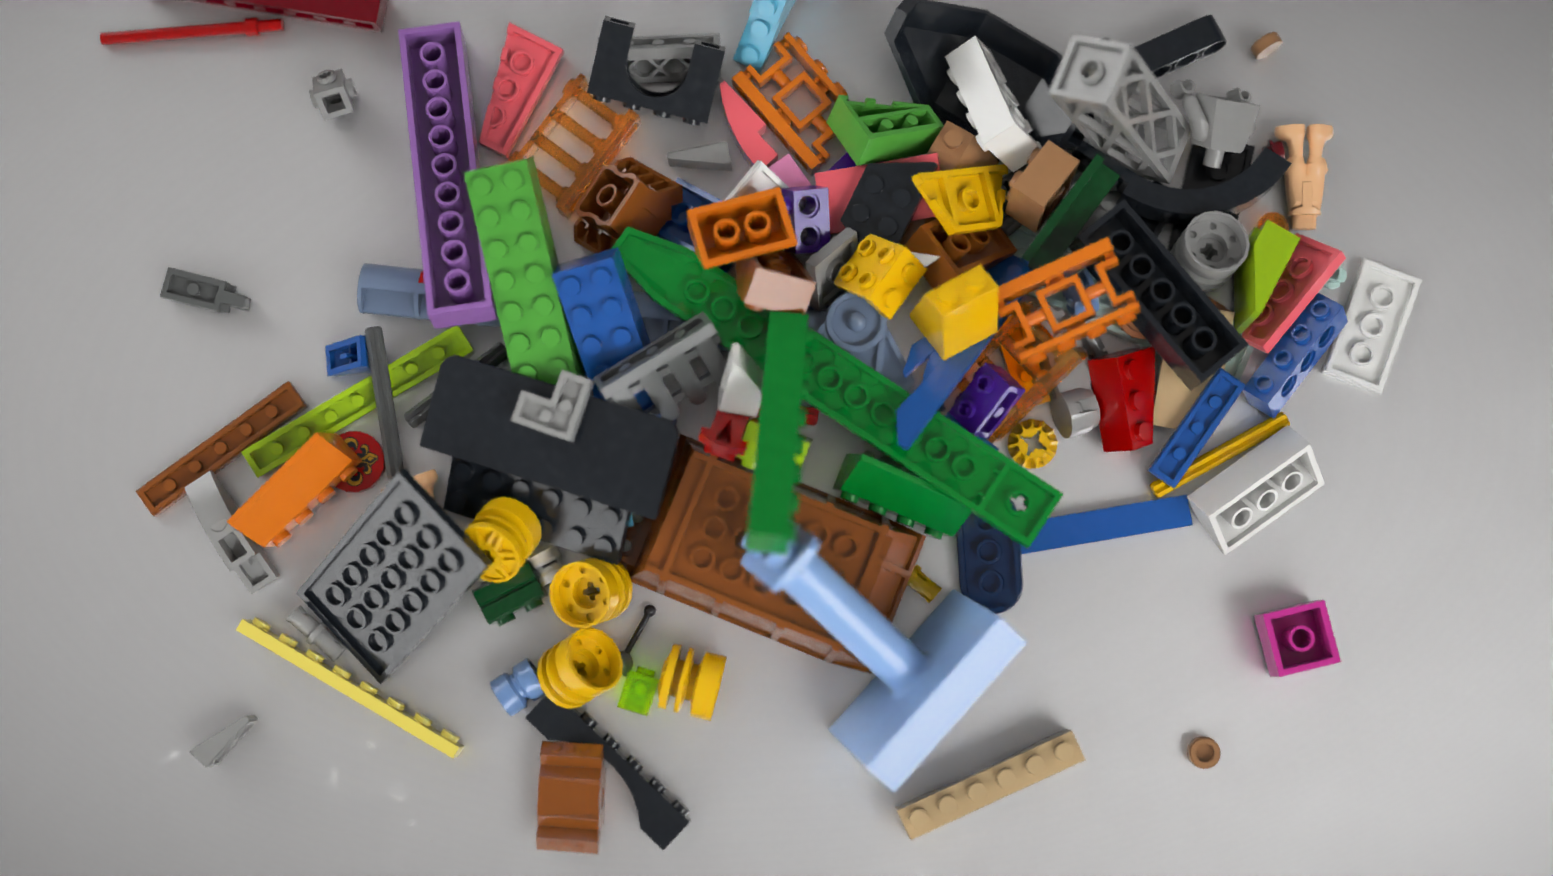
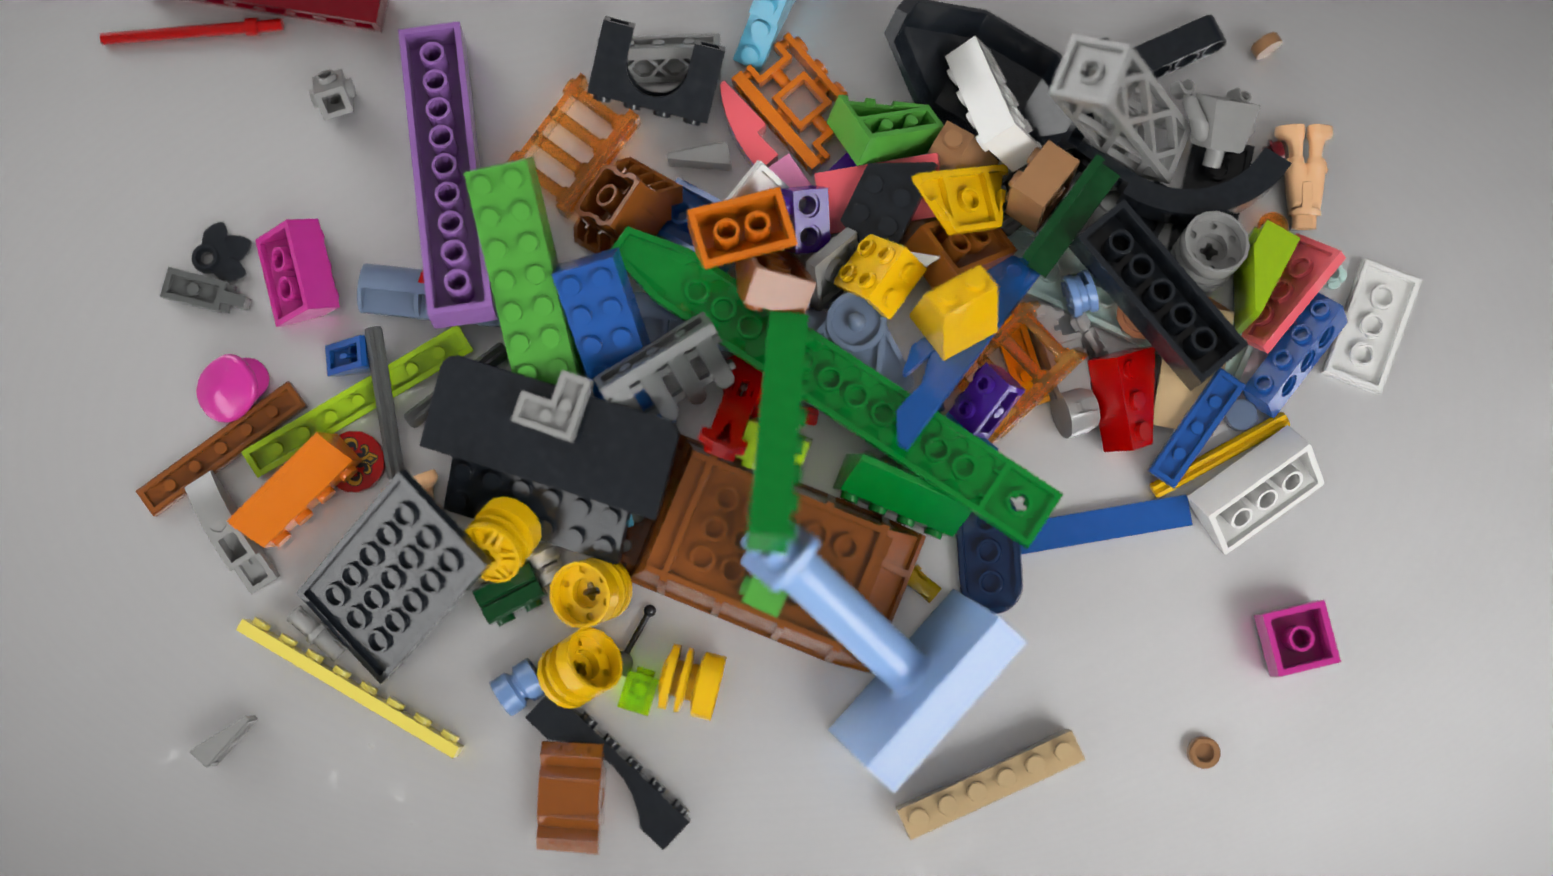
coral wing [479,22,564,159] -> none
white slope [718,343,763,417] -> none
orange fence [998,237,1140,366] -> none
yellow gear [1008,419,1058,469] -> none
none -> black plate [192,222,252,281]
none -> dark pink piece [196,354,270,423]
none -> dark pink slope [255,218,340,327]
none -> bright green brick [738,575,788,618]
none -> sand blue tile [1224,399,1257,431]

